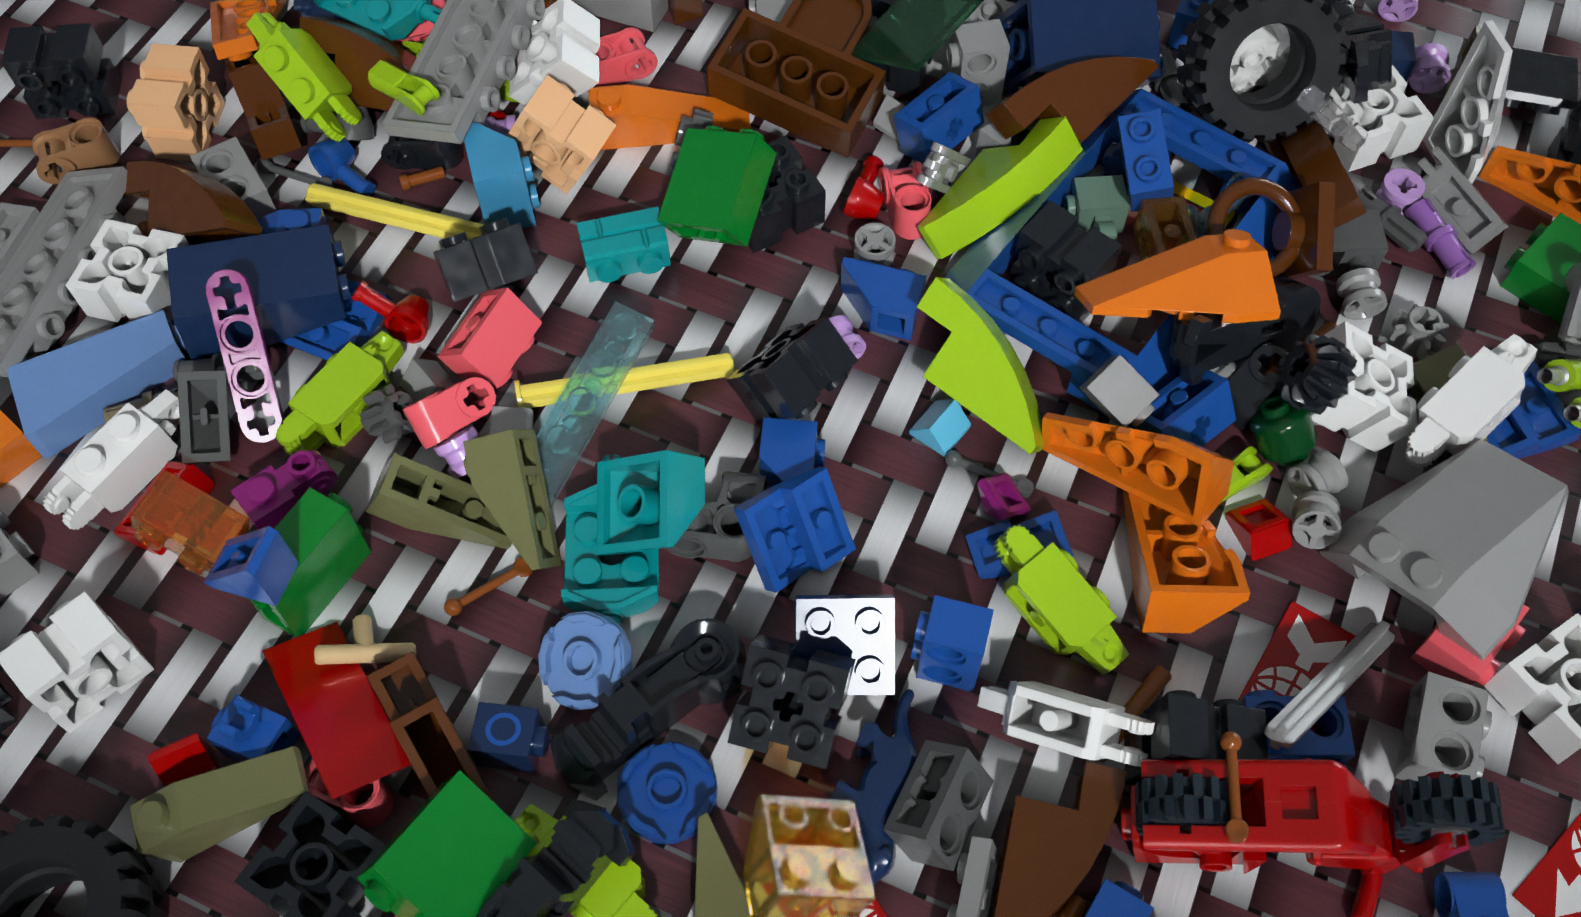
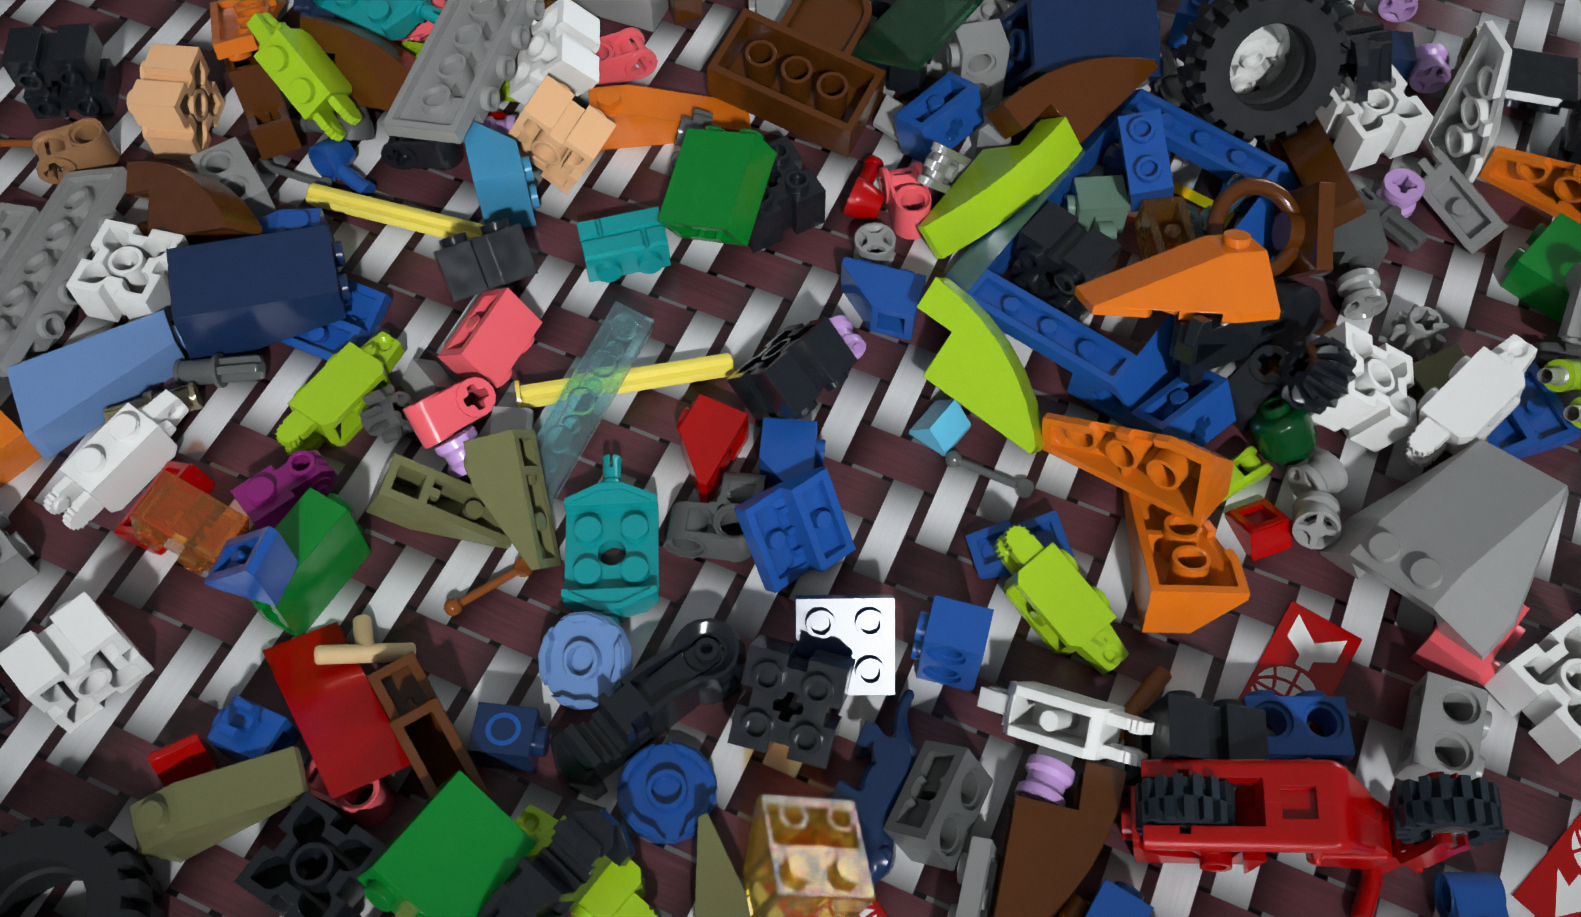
dark grey slope [177,370,231,463] -> none
beam [206,270,284,442] -> none
red bar [351,280,430,344] -> none
lime bar [368,60,440,116] -> none
dark orange piece [398,166,446,191] -> none
teal slope [596,450,705,556] -> none
magenta slope [977,472,1031,521] -> none
light grey brick [1079,355,1159,427] -> none
dark orange hinge [1220,731,1249,844] -> none
light grey axle [1264,620,1395,750] -> none
clear axle [1296,85,1369,151] -> none
medium lavender pin [1405,198,1476,279] -> none
none -> red slope [676,394,749,503]
none -> lavender wheel [1014,754,1076,807]

